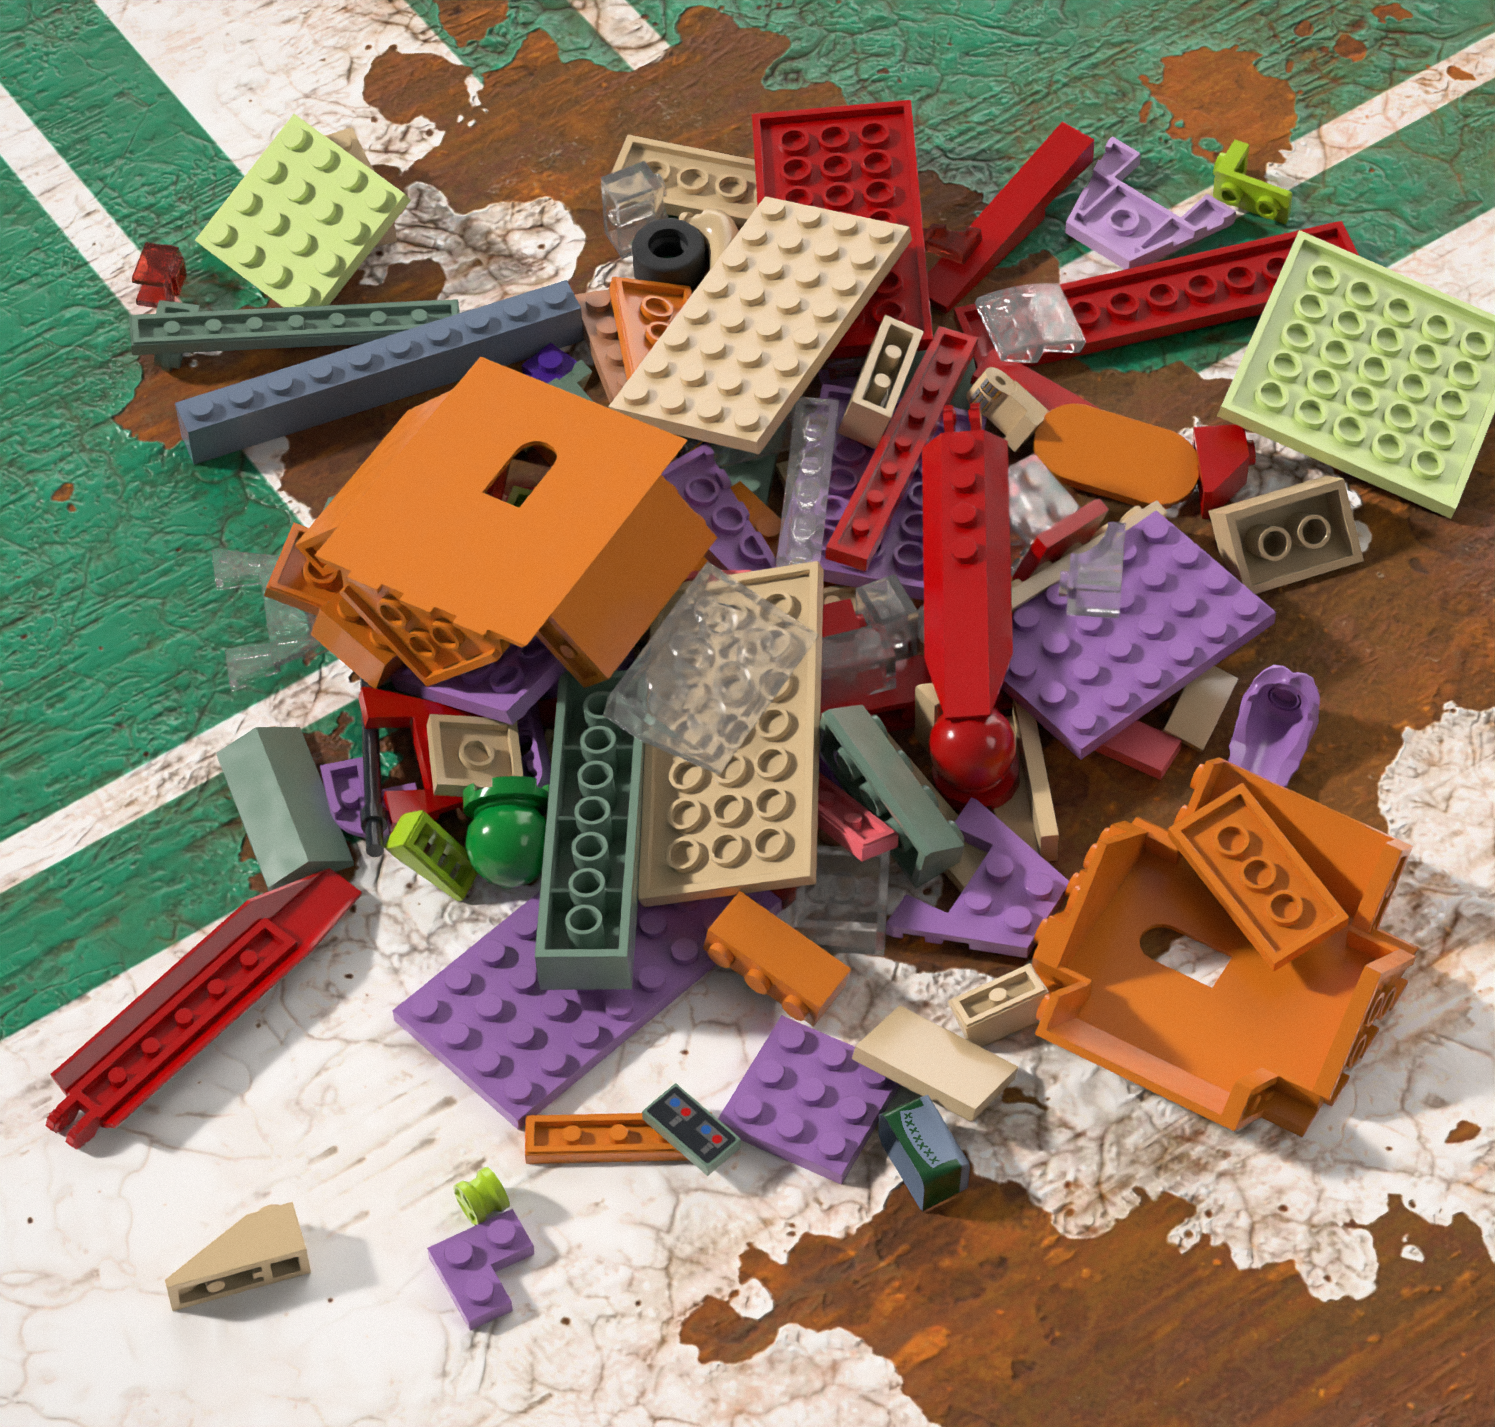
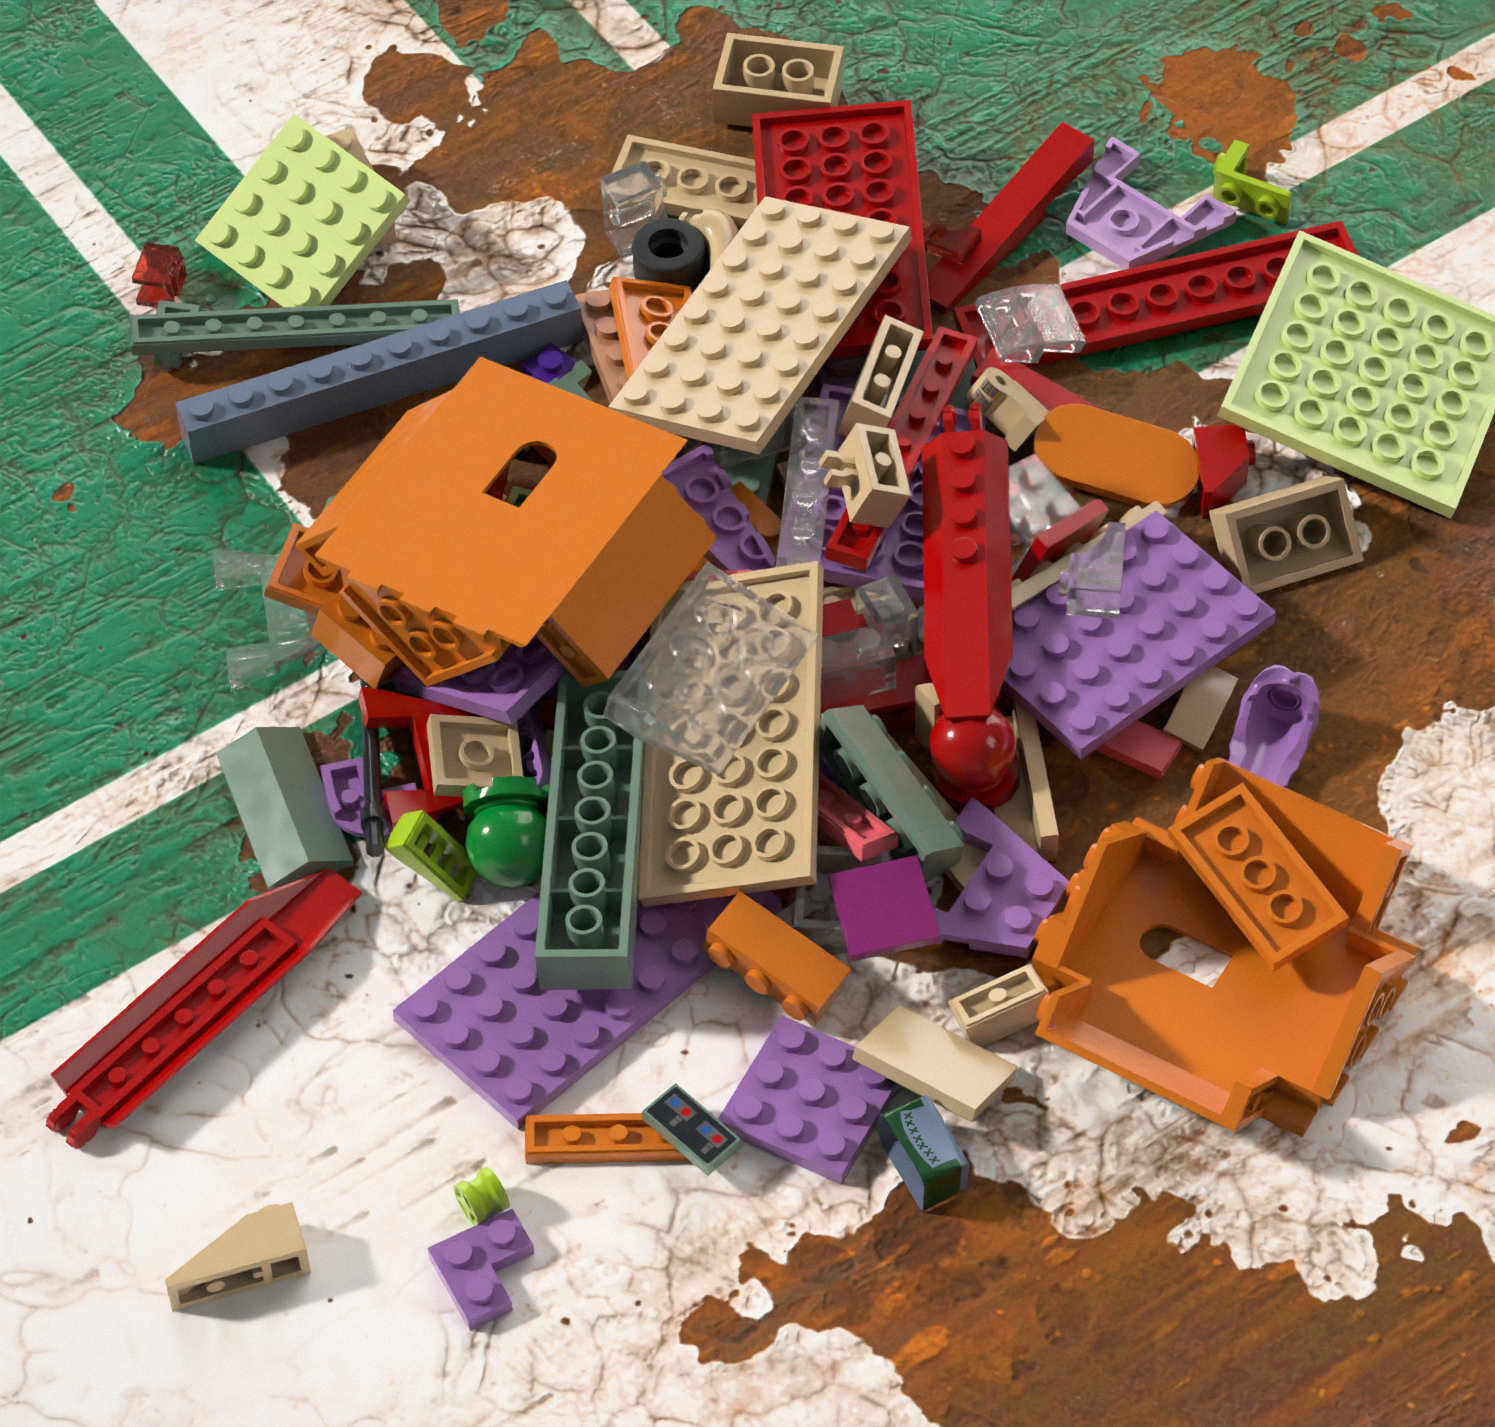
none -> tan brick [712,33,844,127]
none -> tan brick [819,423,911,528]
none -> magenta tile [828,855,940,962]

